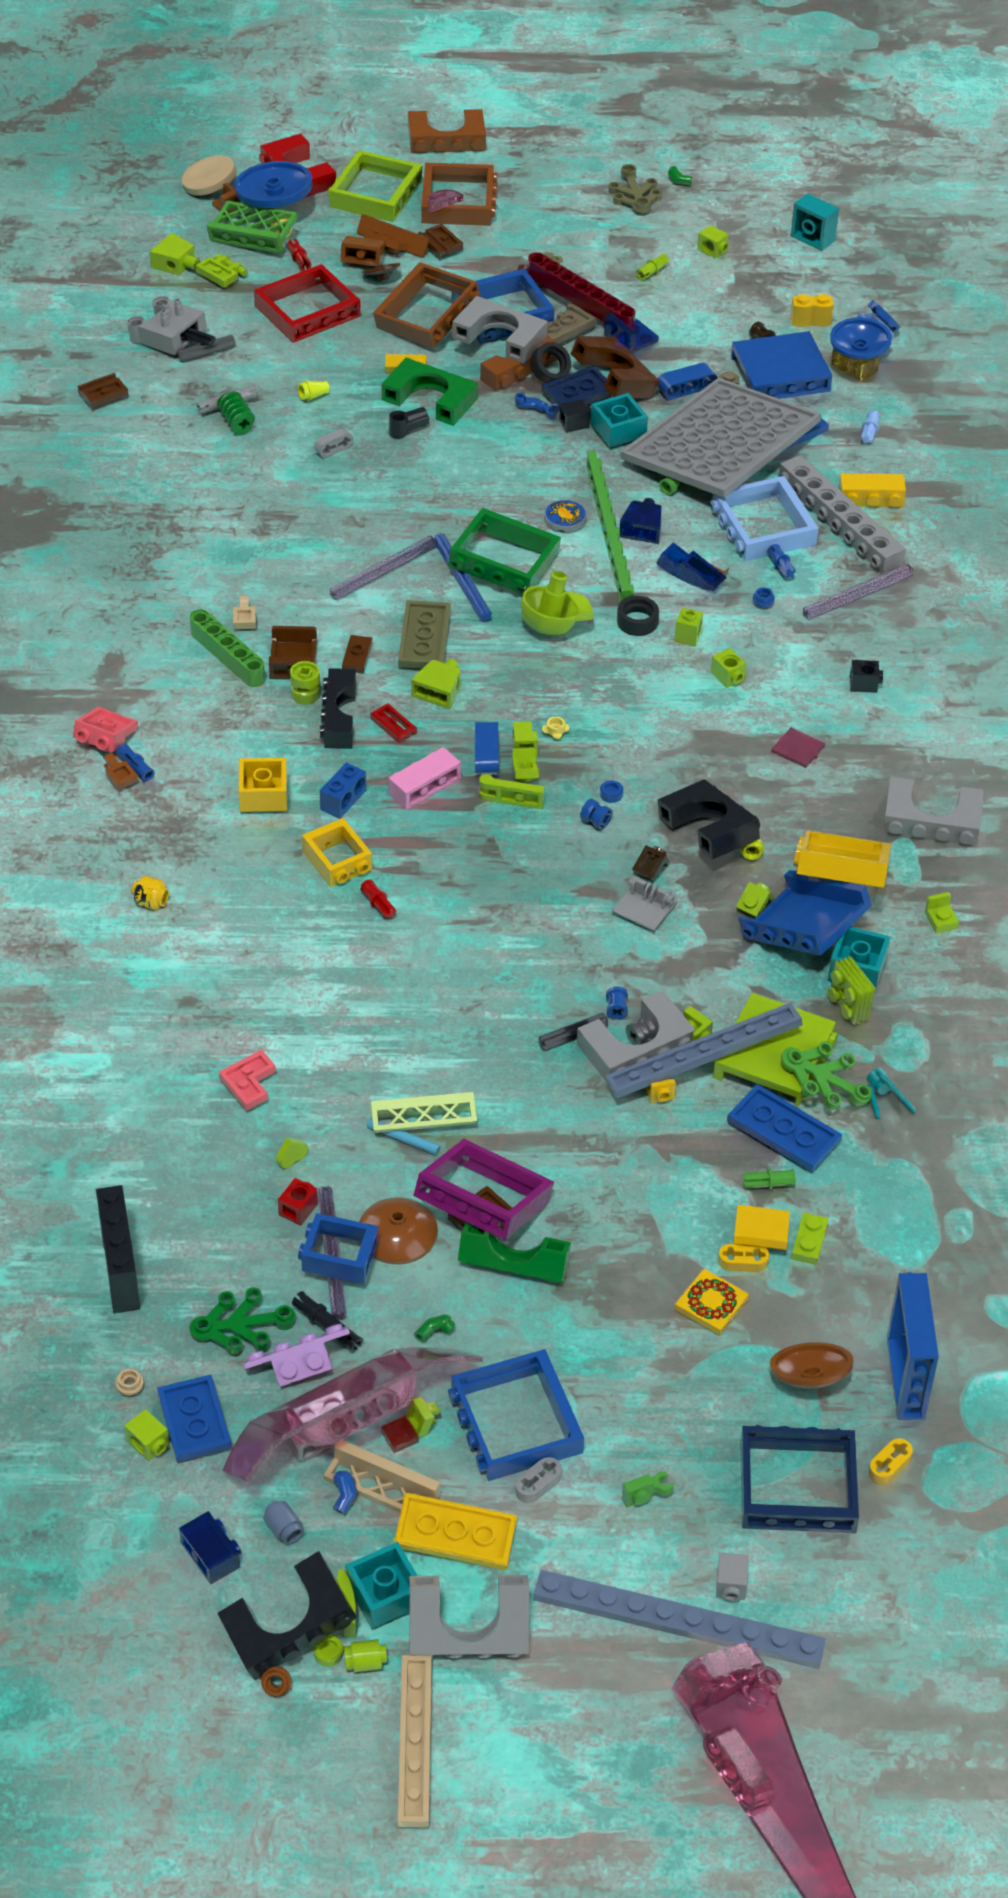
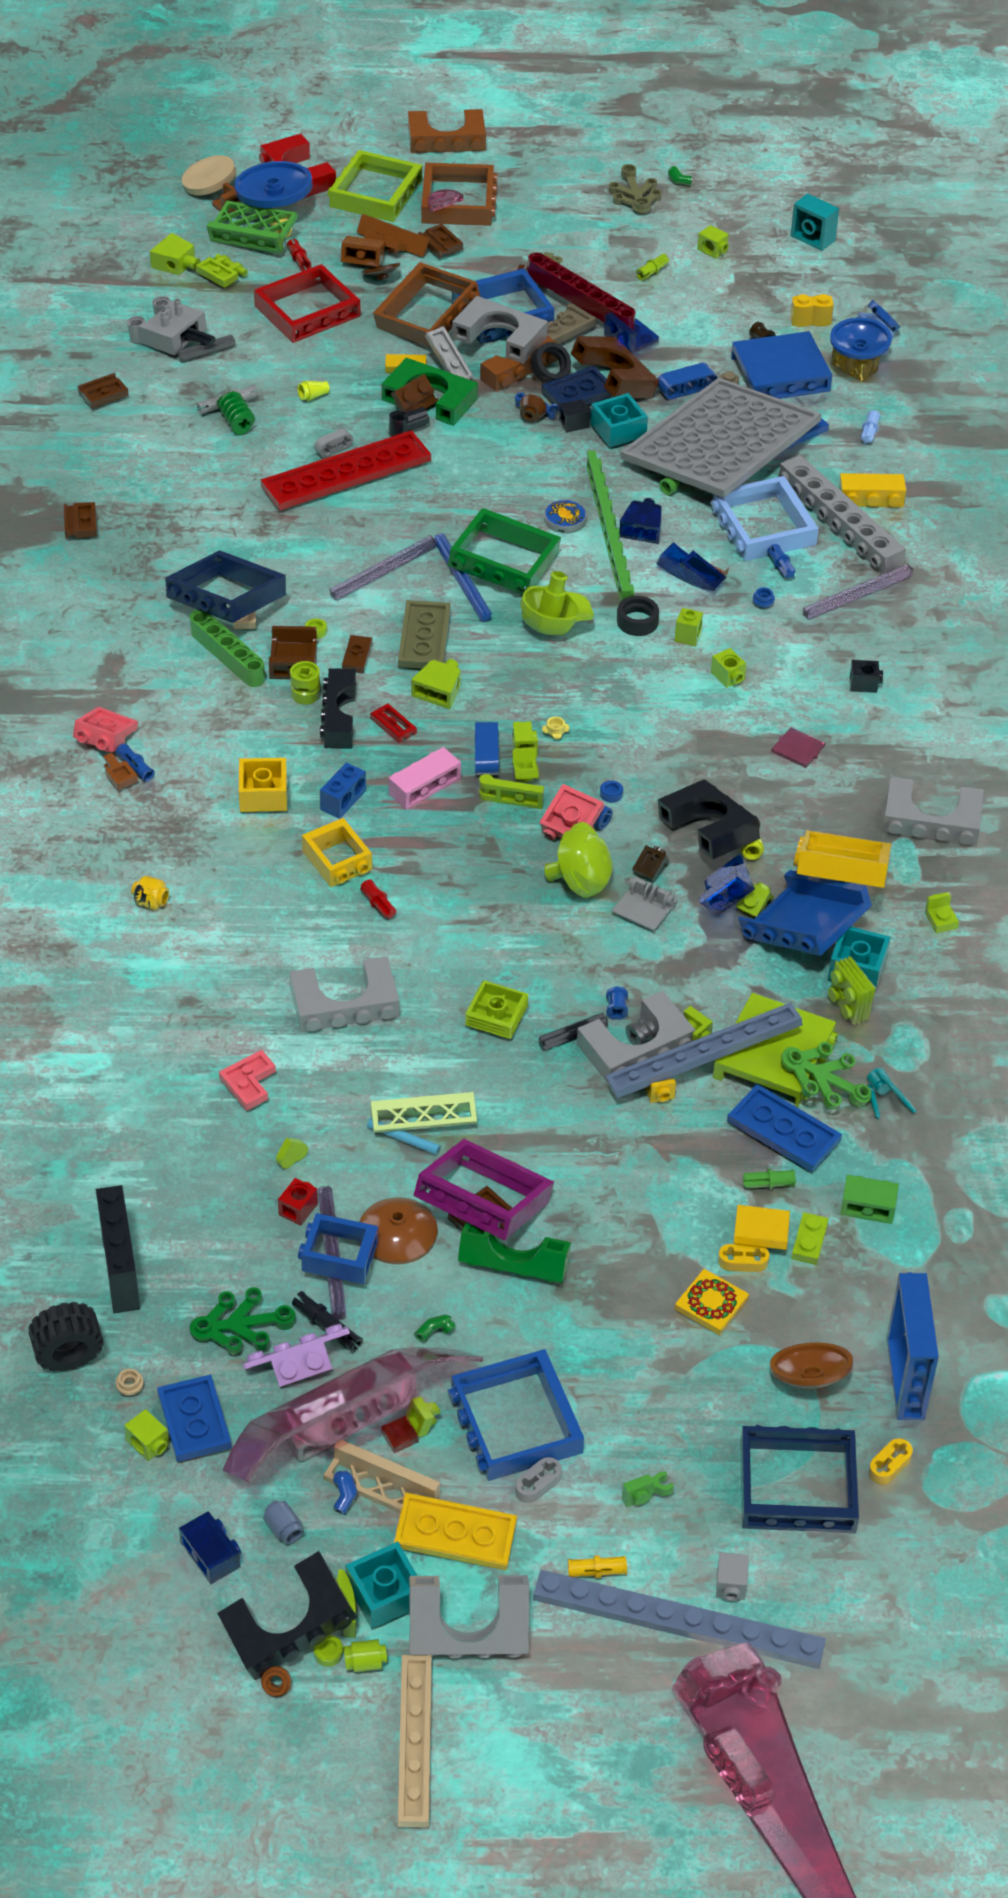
none -> black tyre [28,1302,104,1371]
none -> reddish brown plate [64,502,97,539]
none -> dark blue window [165,550,286,623]
none -> red plate [260,430,431,511]
none -> light grey arch [289,957,399,1032]
none -> lime tile [305,618,327,639]
none -> reddish brown plate [391,374,438,412]
none -> light grey tile [425,326,474,380]
none -> lime brick [465,980,529,1039]
none -> reddish brown cone [519,394,547,422]
none -> coral plate [539,784,605,840]
none -> lime piece [544,822,613,898]
none -> yellow pin [567,1555,627,1579]
none -> clear blue bracket [698,855,755,916]
none -> bright green brick [840,1175,899,1224]

